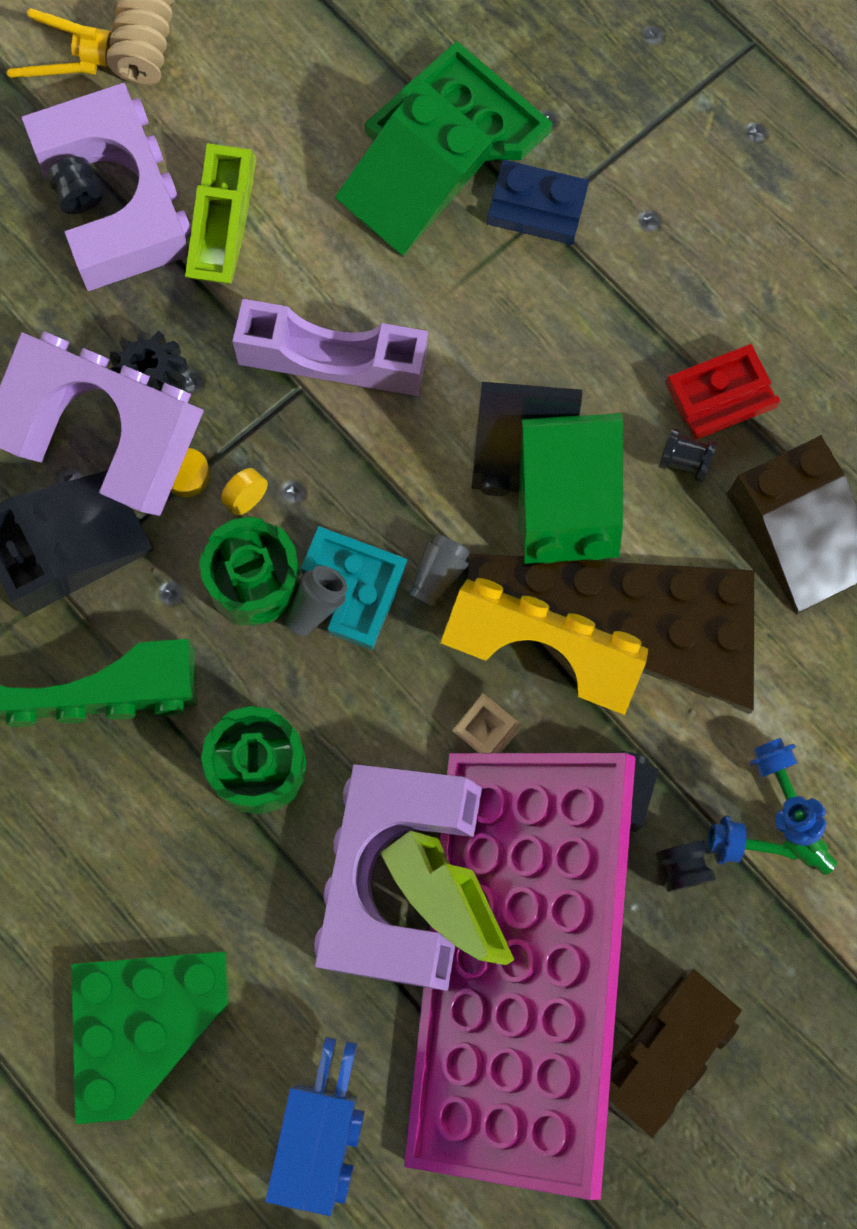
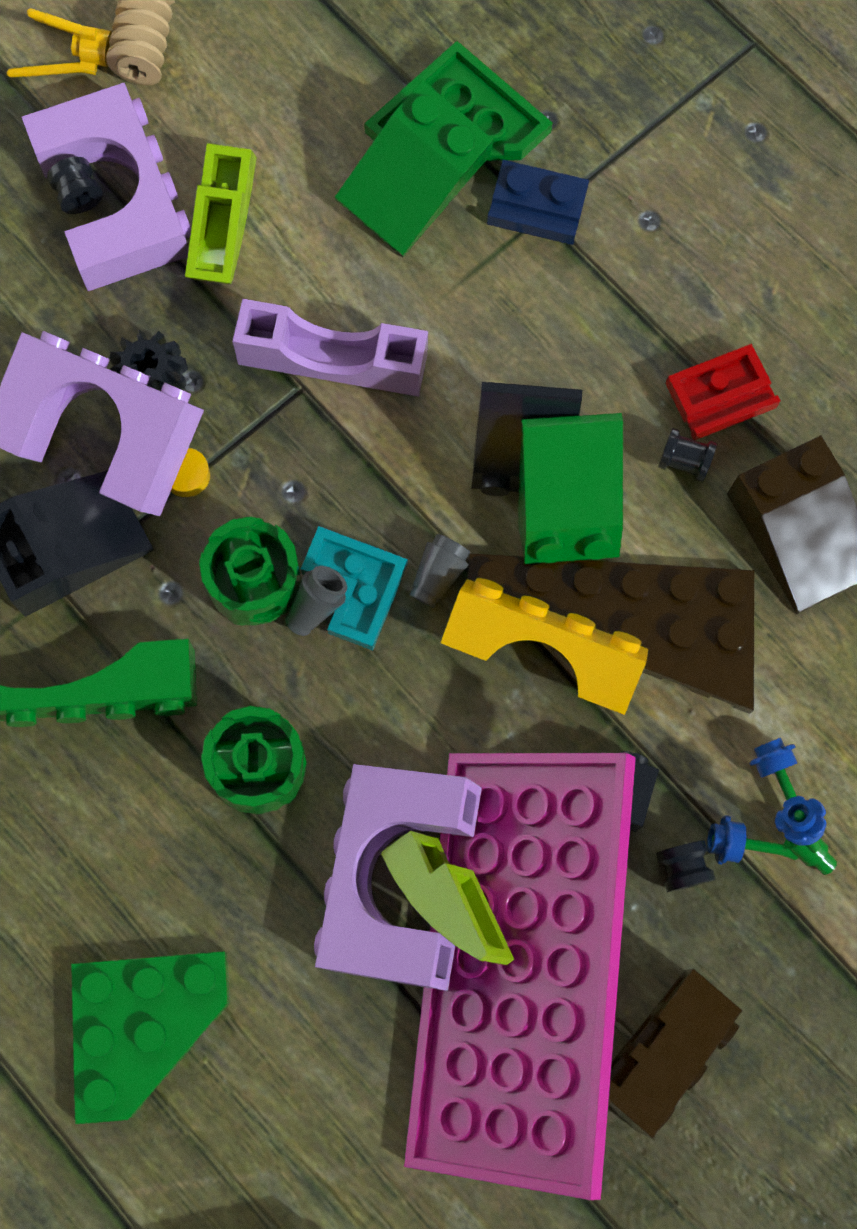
yellow tile [221,468,268,515] -> none
blue brick [265,1037,365,1217] -> none
tan tile [452,693,523,753] -> none

